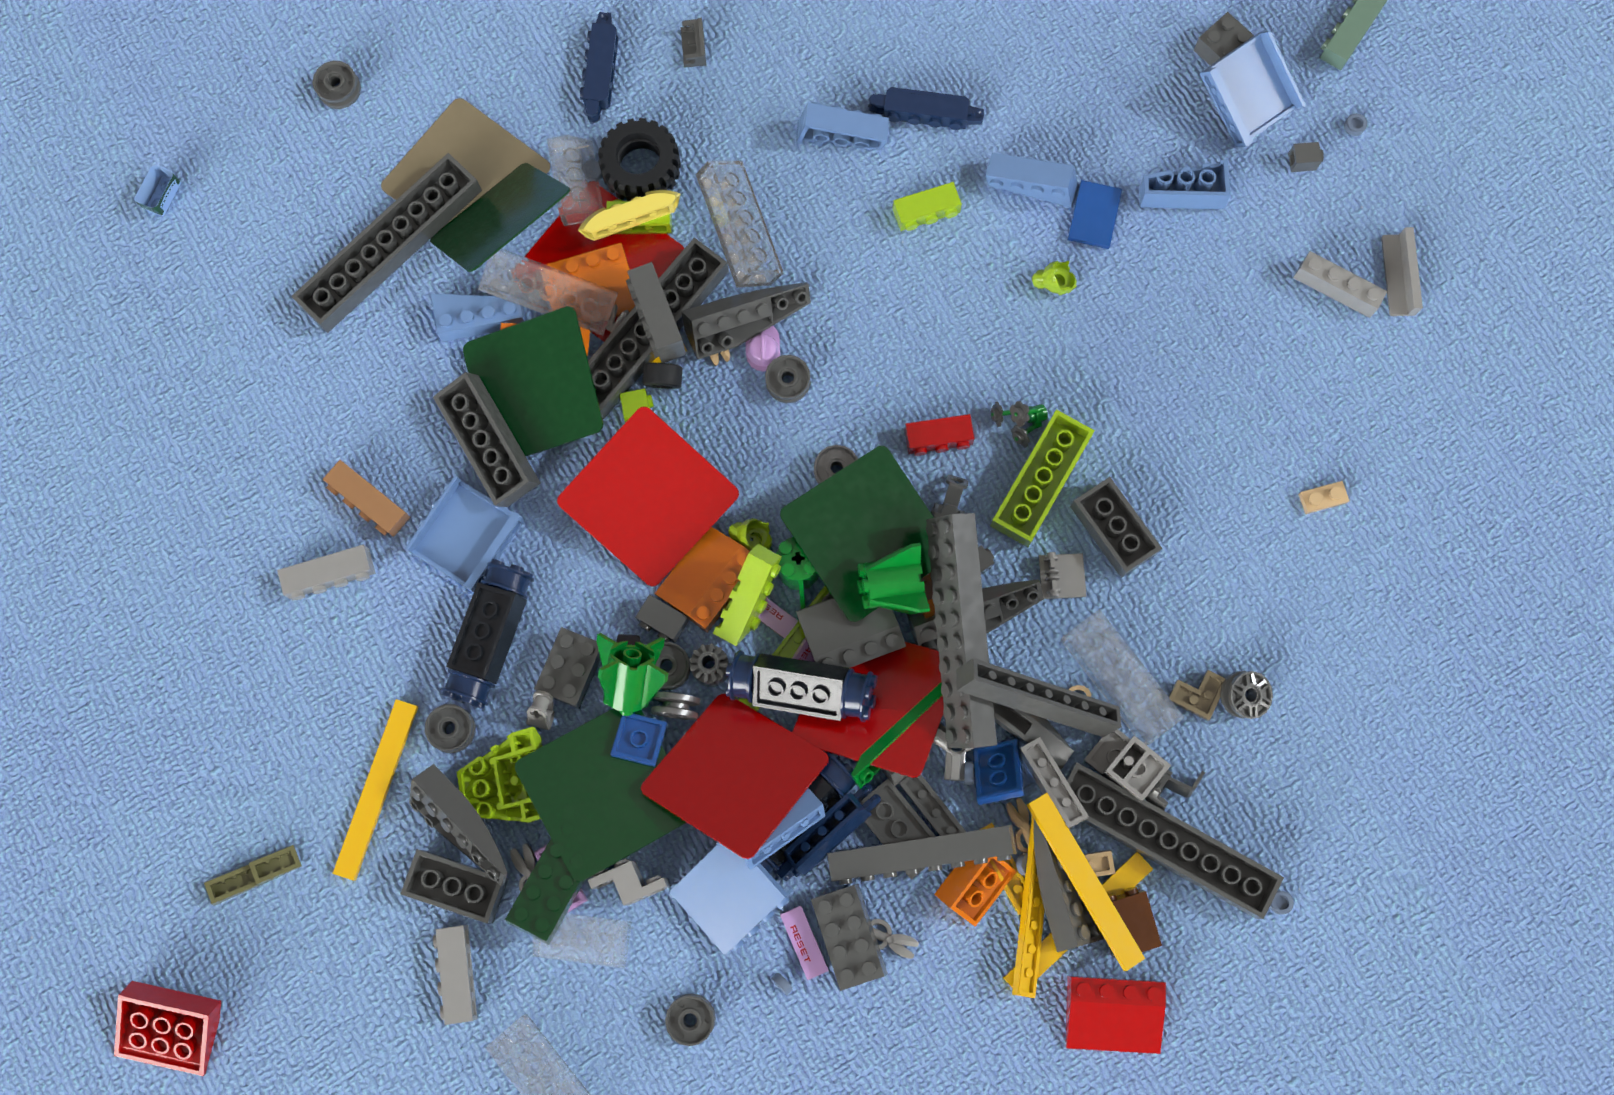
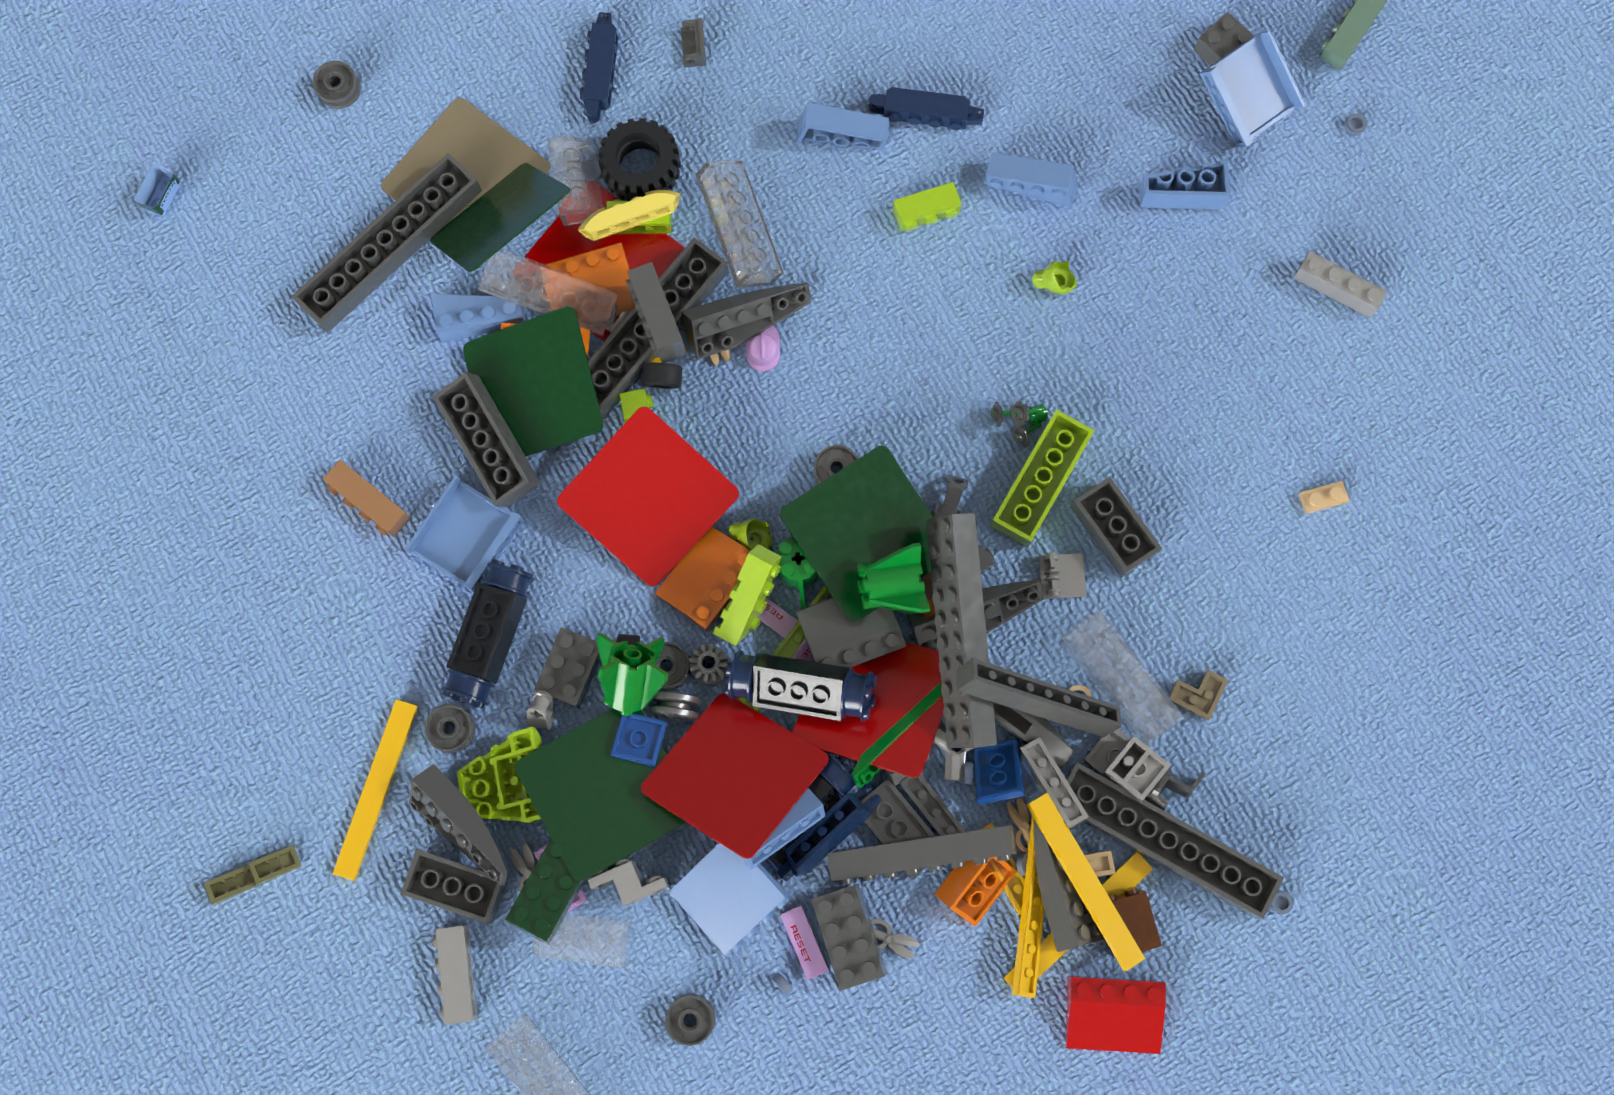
red slope [114,981,221,1076] -> none
light grey brick [277,545,376,600] -> none
dark grey brick [635,594,689,643] -> none
dark grey wheel [765,355,811,404] -> none
red brick [904,414,975,456] -> none
blue tile [1067,180,1122,249] -> none
dark grey wheel [1220,671,1273,719] -> none
dark grey brick [1288,142,1324,172] -> none
light grey panel [1381,227,1423,316] -> none

